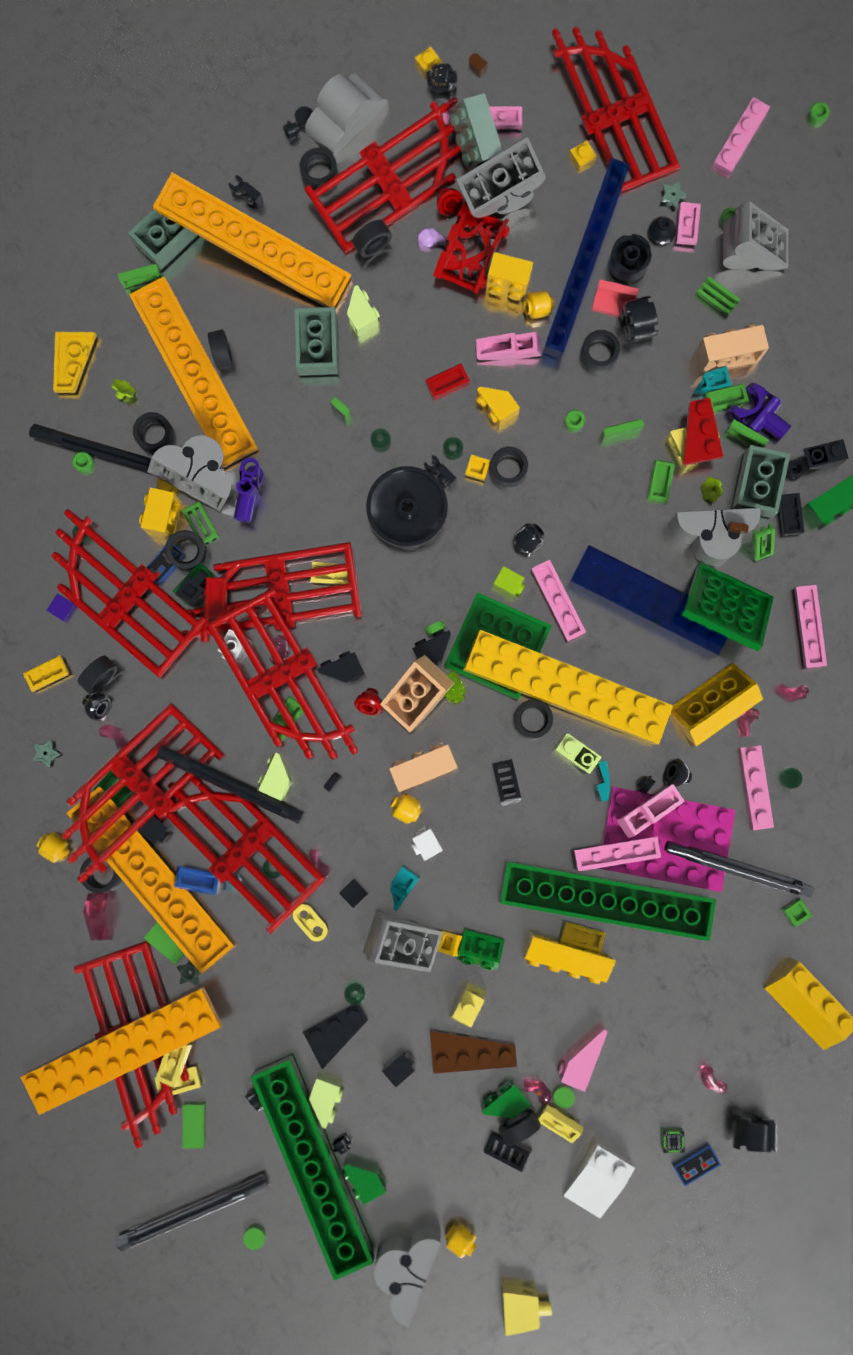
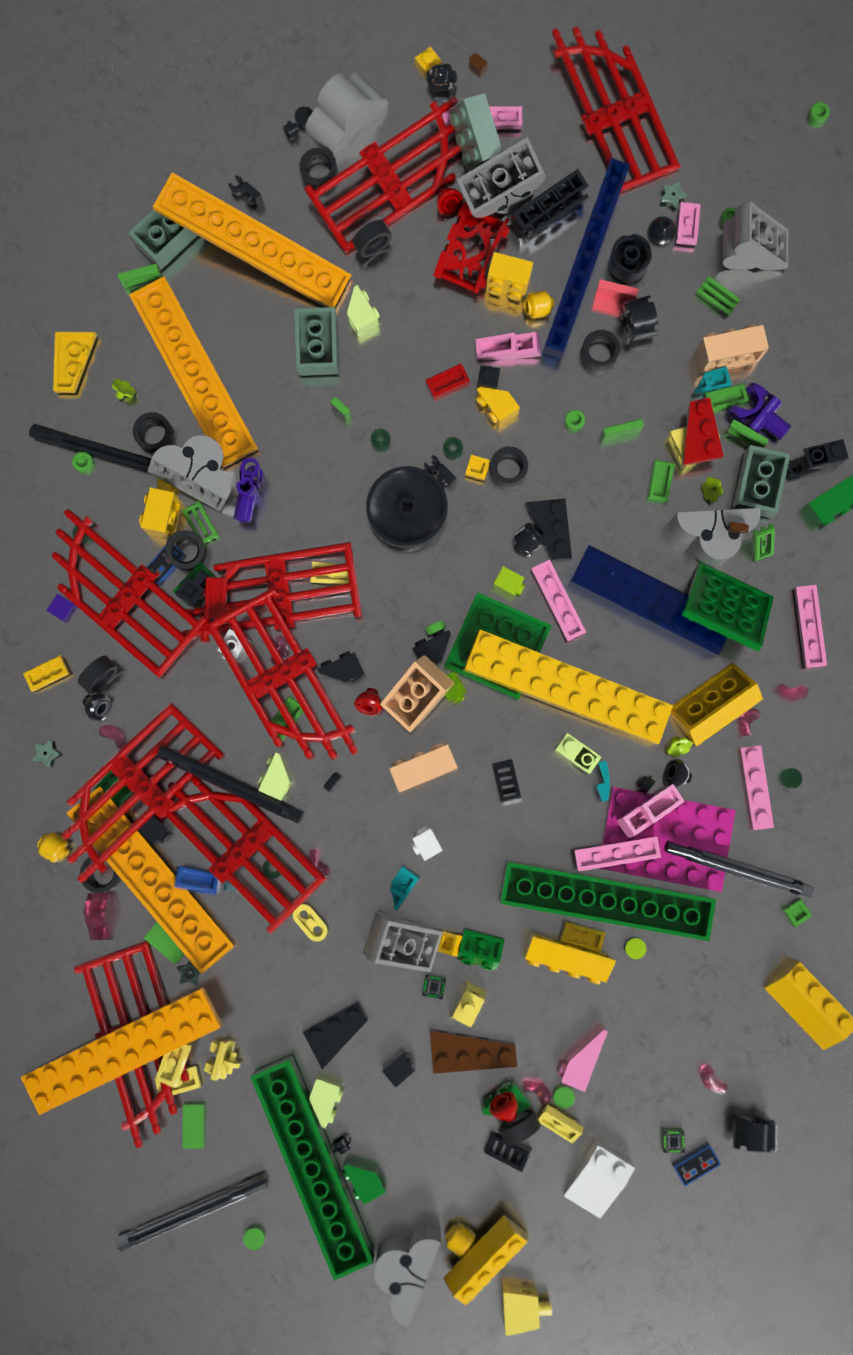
black tyre [207,329,234,370] -> none
black tile [245,1090,263,1112] -> none
black tile [339,879,368,908] -> none
clear green plate [344,983,365,1005] -> none
yellow head [390,793,422,824] -> none
lavender animal [417,228,450,248] -> none
black tyre [514,699,553,739] -> none
yellow plate [569,140,597,170] -> none
bright pink plate [713,97,770,175] -> none
black plate [779,493,805,536] -> none
none -> light yellow hips [204,1039,241,1081]
none -> tile [422,974,446,999]
none -> yellow slope [443,1215,529,1305]
none -> black brick [476,365,500,391]
none -> red brick [489,1092,518,1122]
none -> black brick [509,169,589,241]
none -> black wing [525,498,572,561]
none -> lime tile [625,937,646,959]
none -> lime plant [667,736,693,757]

